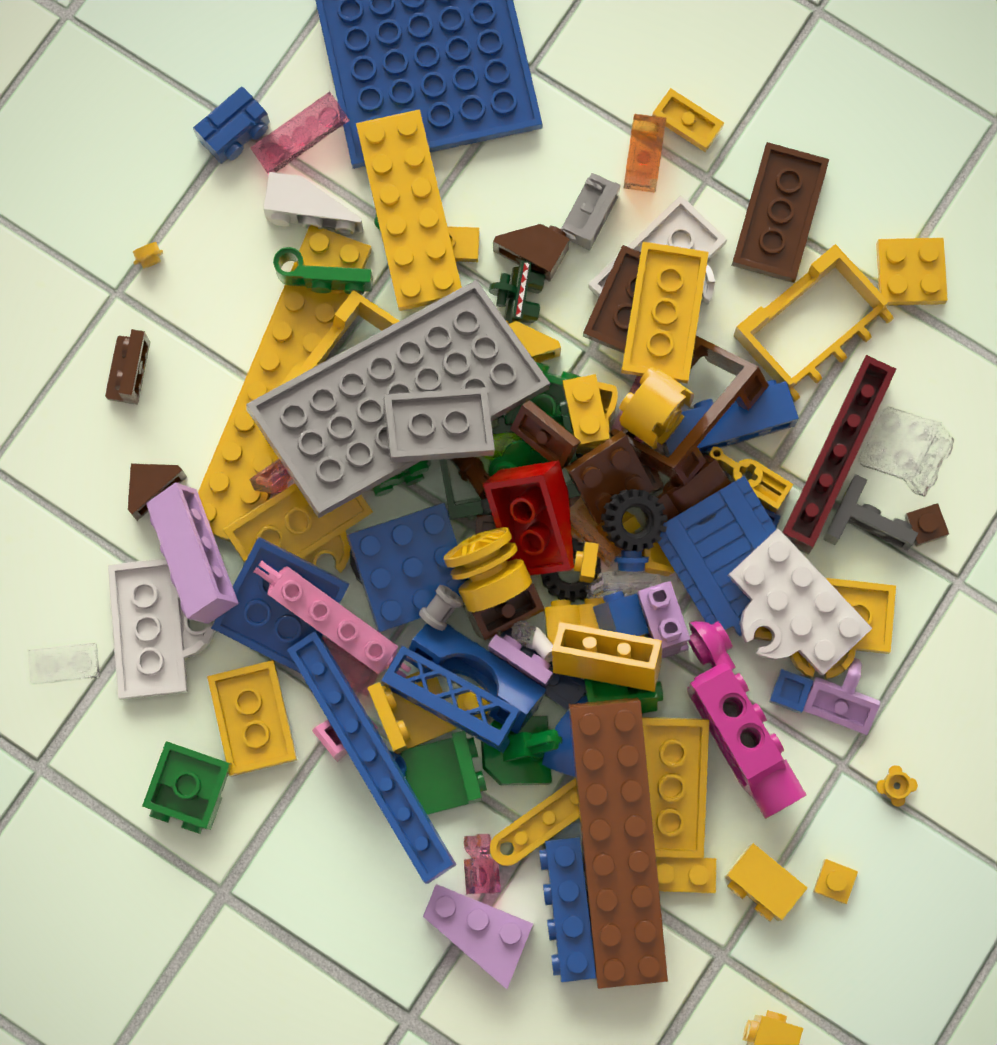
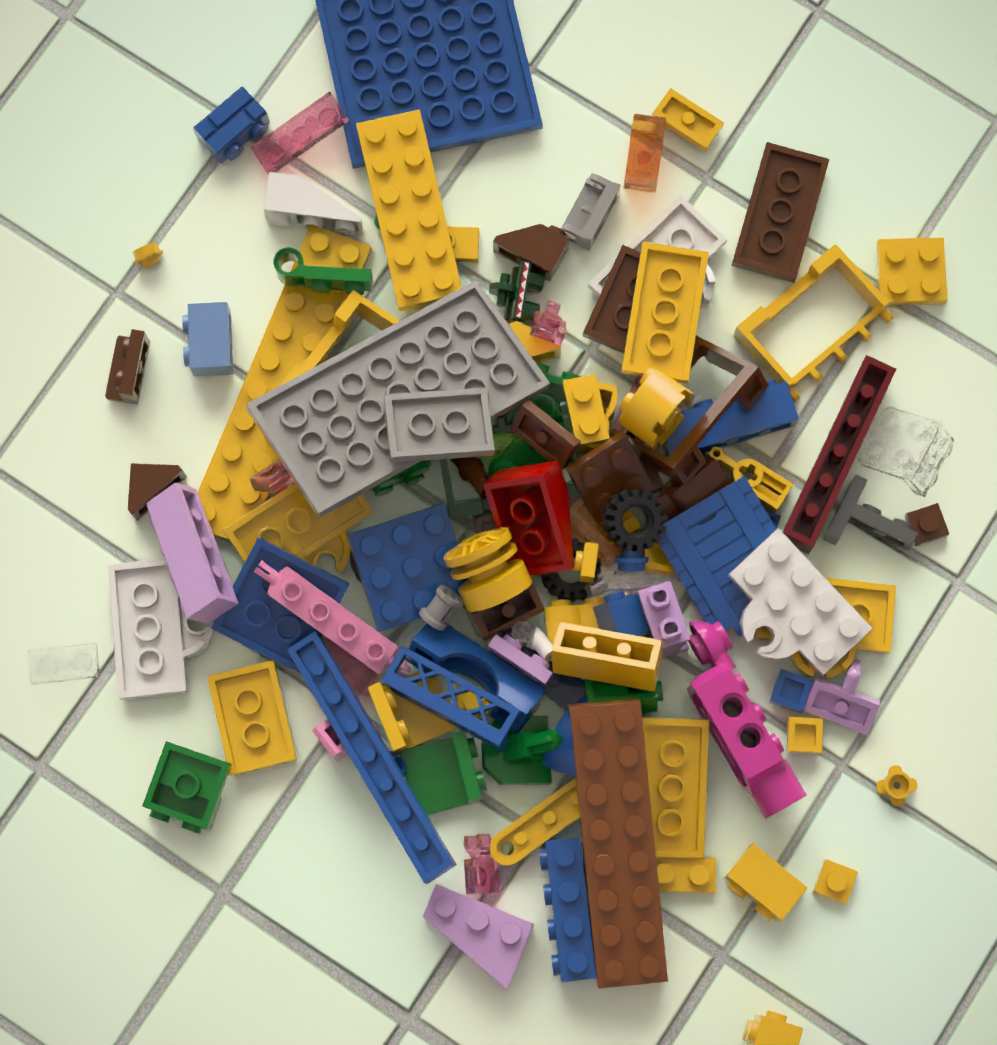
none -> medium blue brick [182,302,234,377]
none -> clear pink plate [530,300,566,346]
none -> yellow plate [786,717,823,754]

